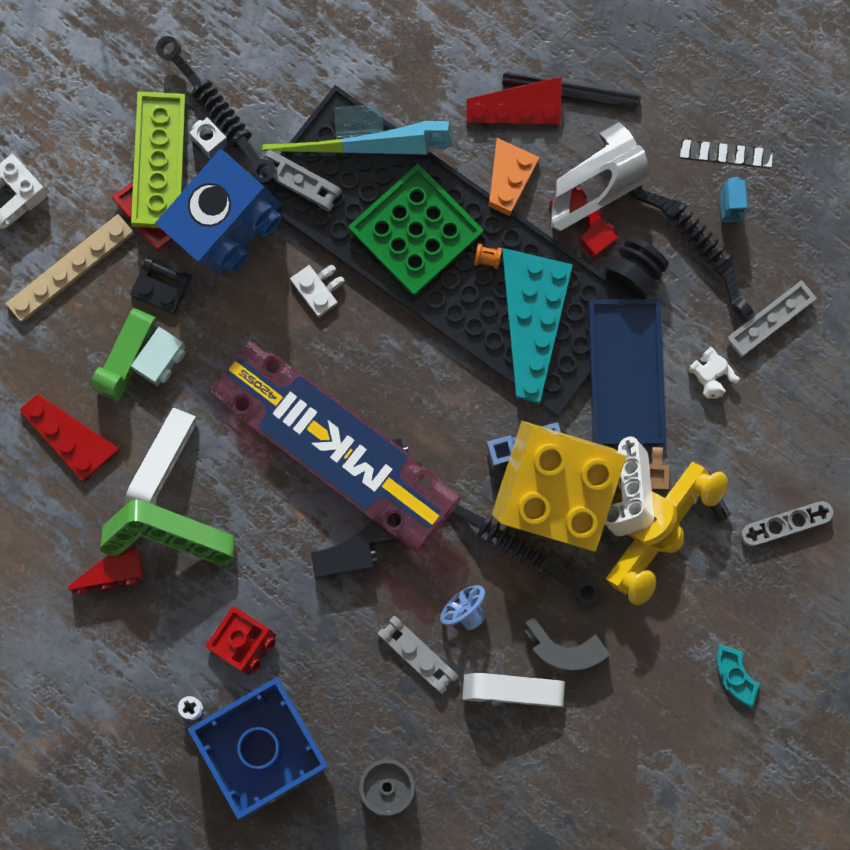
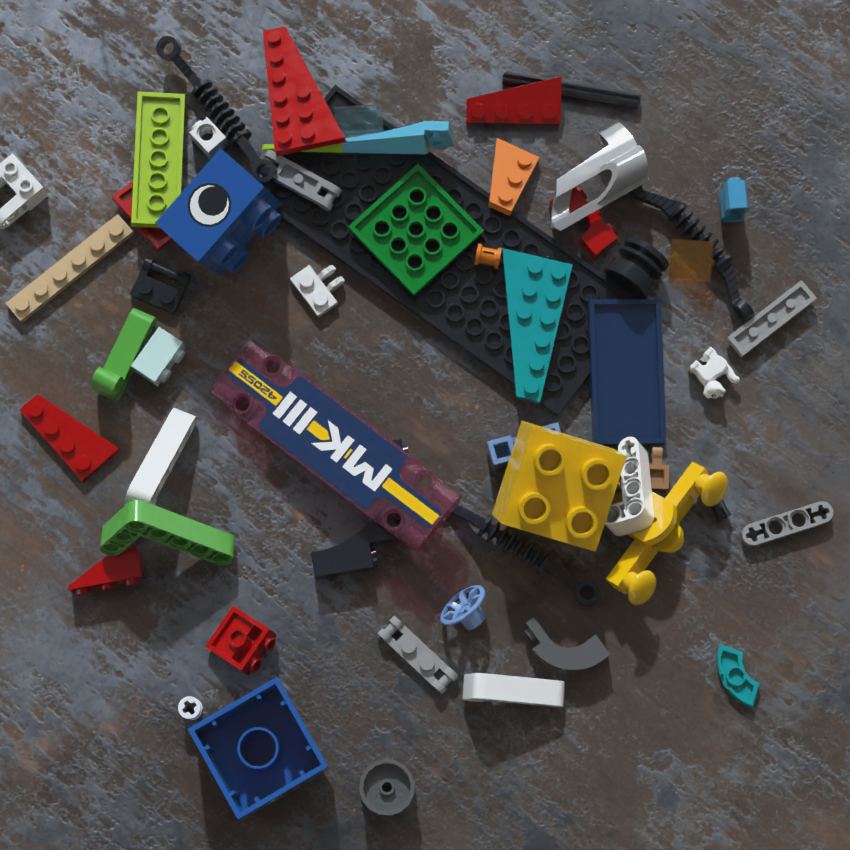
sticker [680,139,773,167] -> none
none -> red wing [263,27,347,156]
none -> clear orange piece [668,239,715,282]

